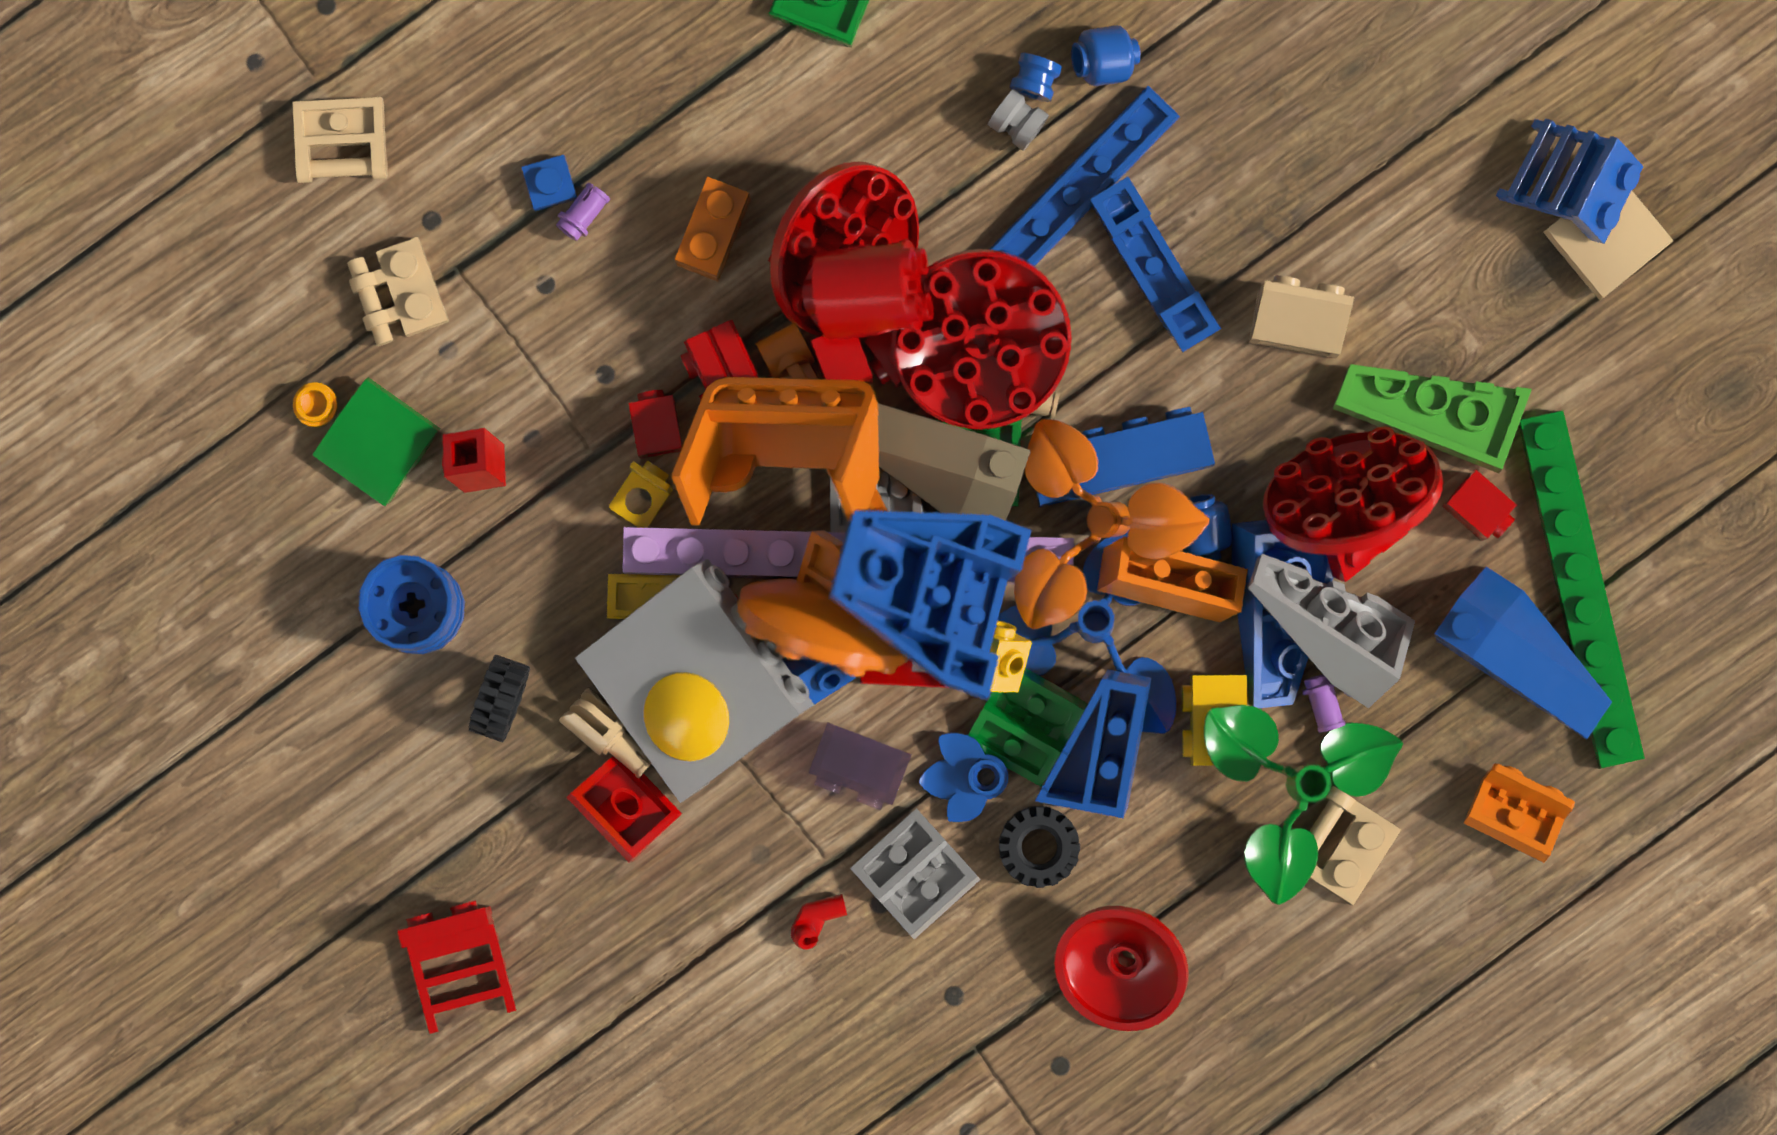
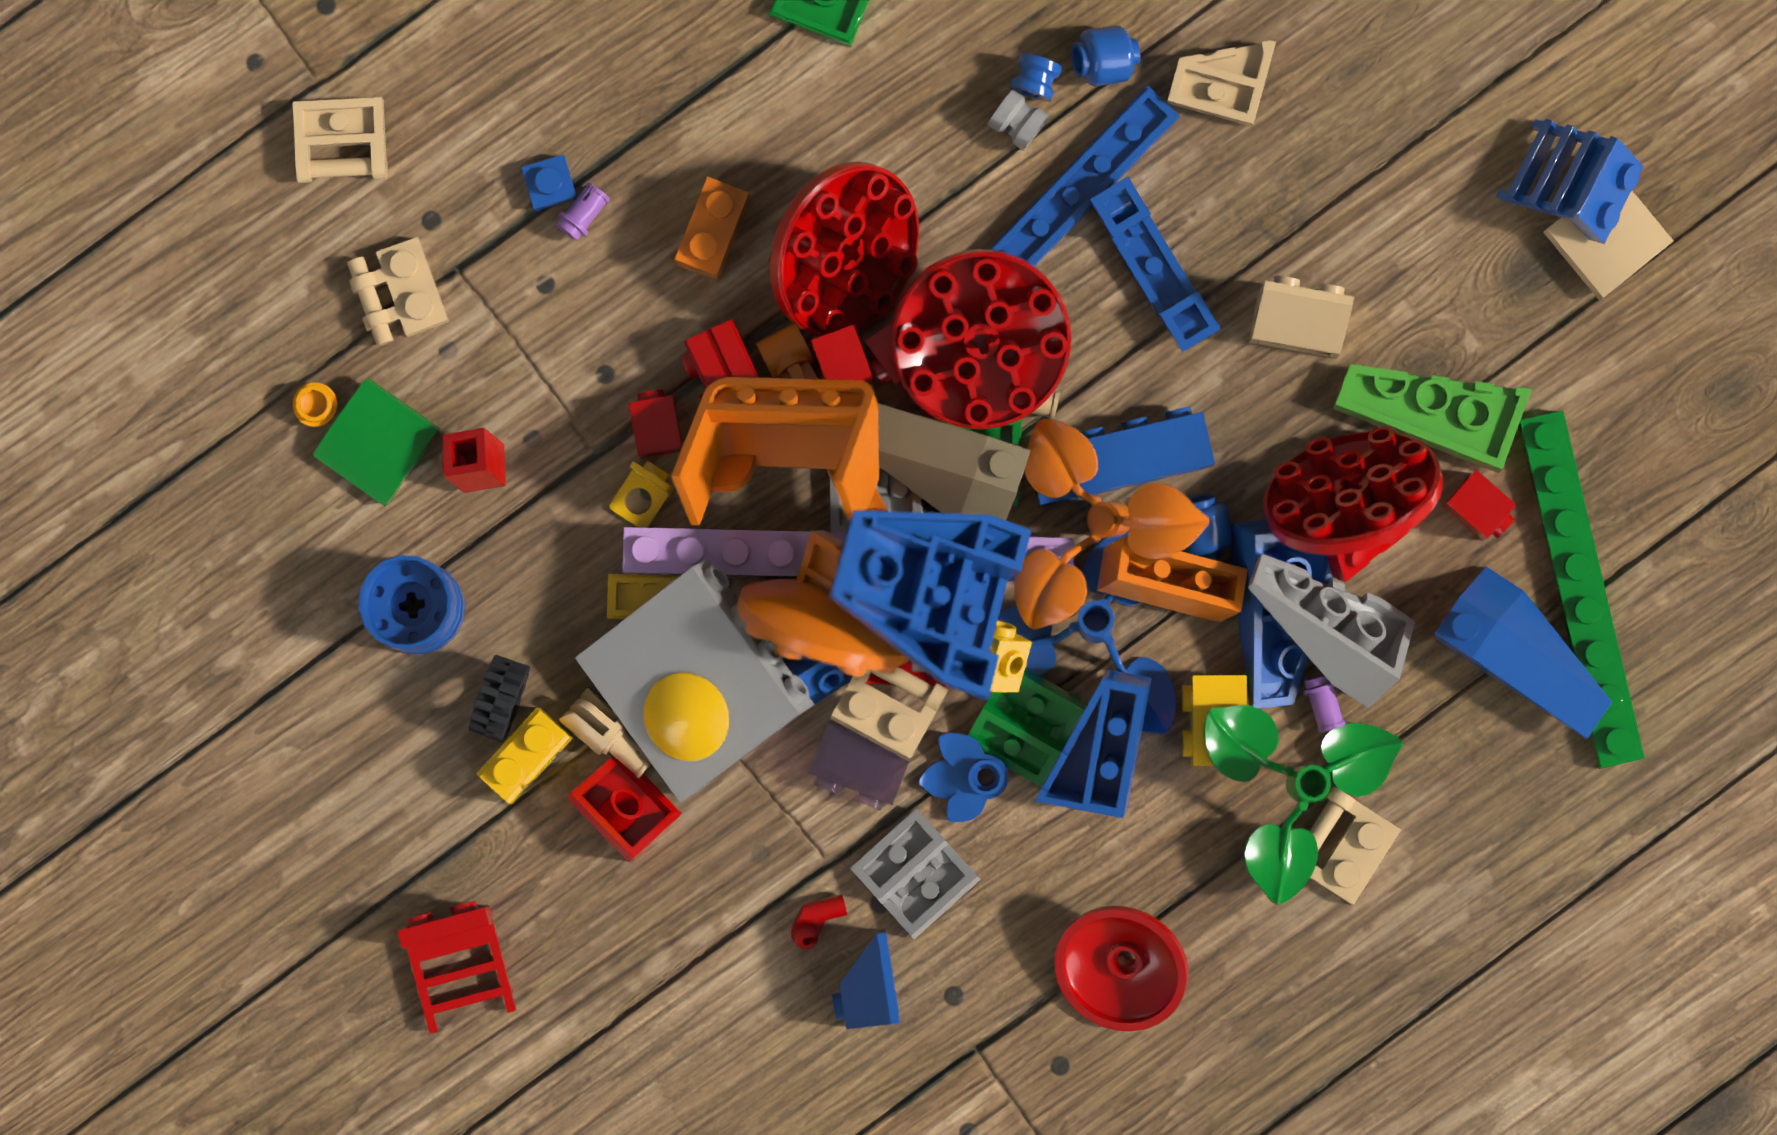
red cylinder [802,239,933,341] -> none
black tyre [999,806,1080,888] -> none
orange bracket [1464,763,1575,863] -> none
none -> yellow brick [476,707,573,804]
none -> tan plate [830,667,948,762]
none -> blue slope [832,930,900,1029]
none -> tan wing [1167,40,1276,126]

